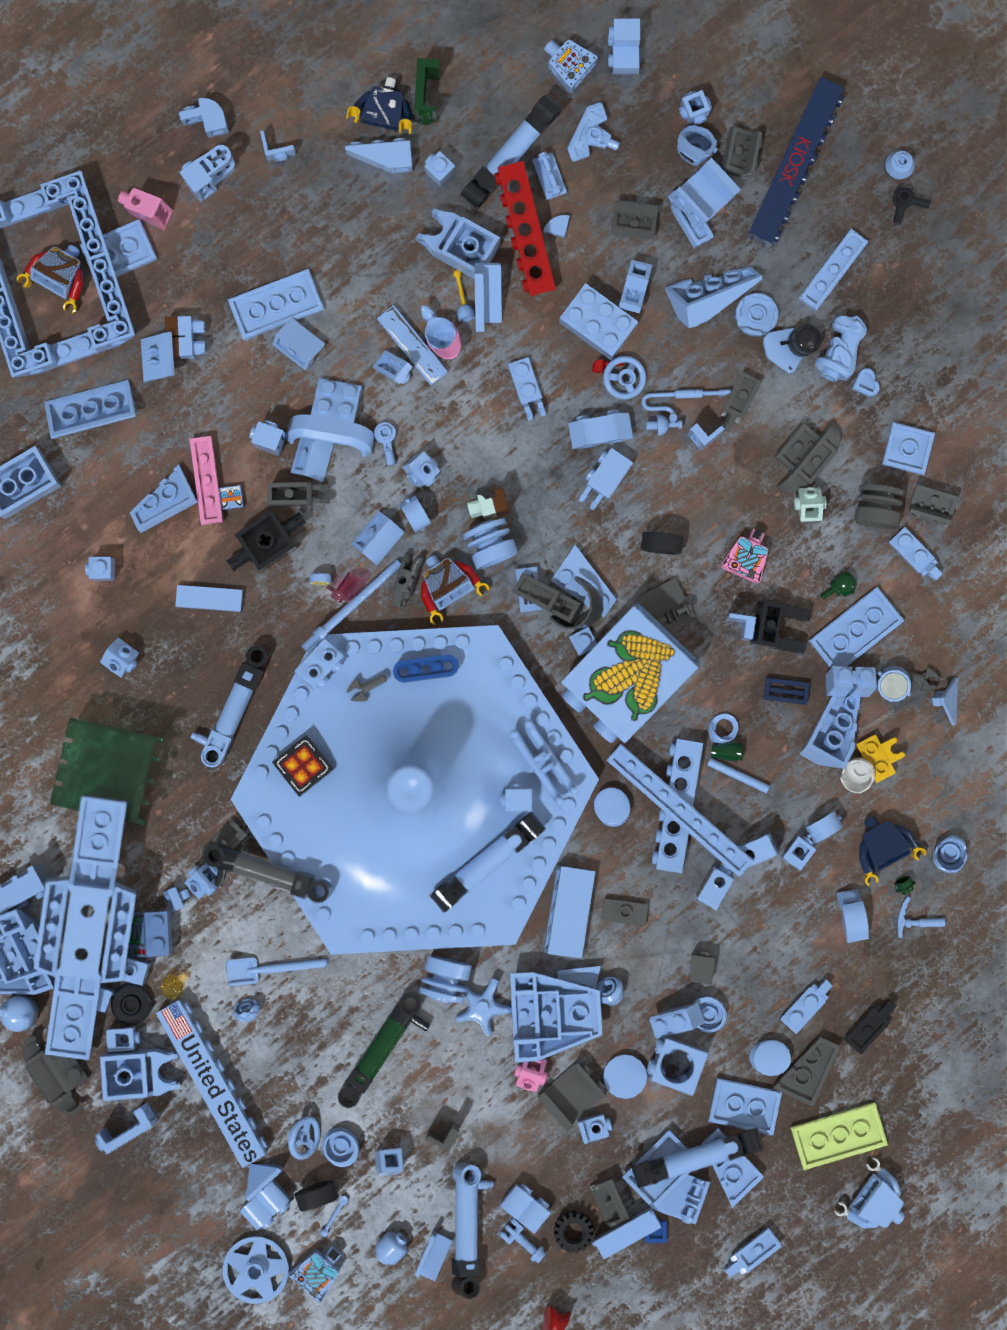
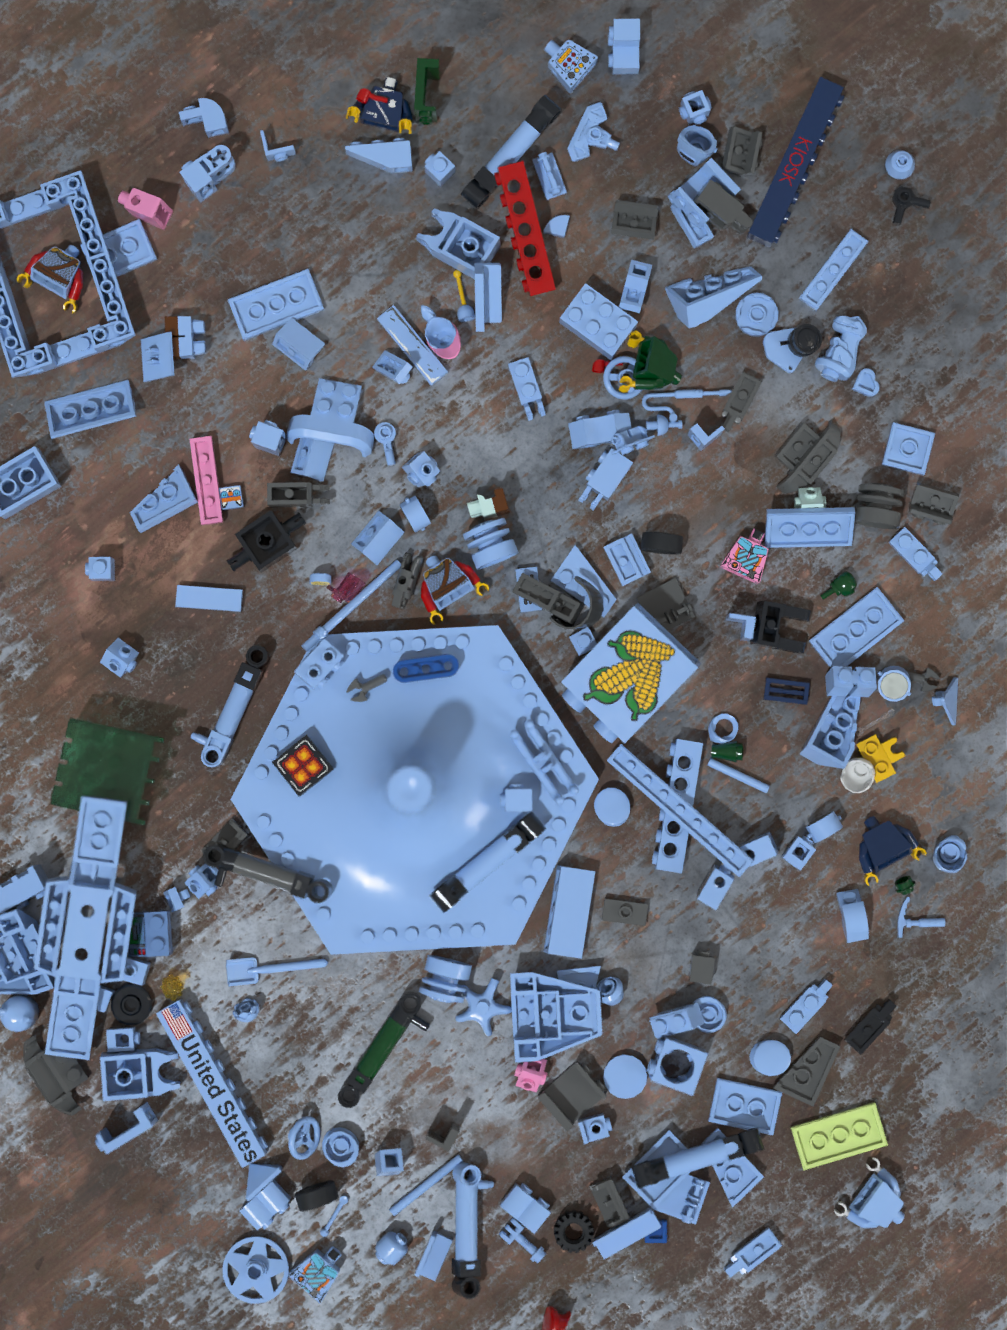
none -> red hand [356,88,388,104]
none -> light blue bar [389,1154,463,1216]
none -> light blue plate [603,533,651,587]
none -> light blue hinge [611,426,655,455]
none -> dark green torso [619,331,682,393]
none -> dark grey hinge [693,180,753,233]
none -> light blue tile [764,507,855,548]

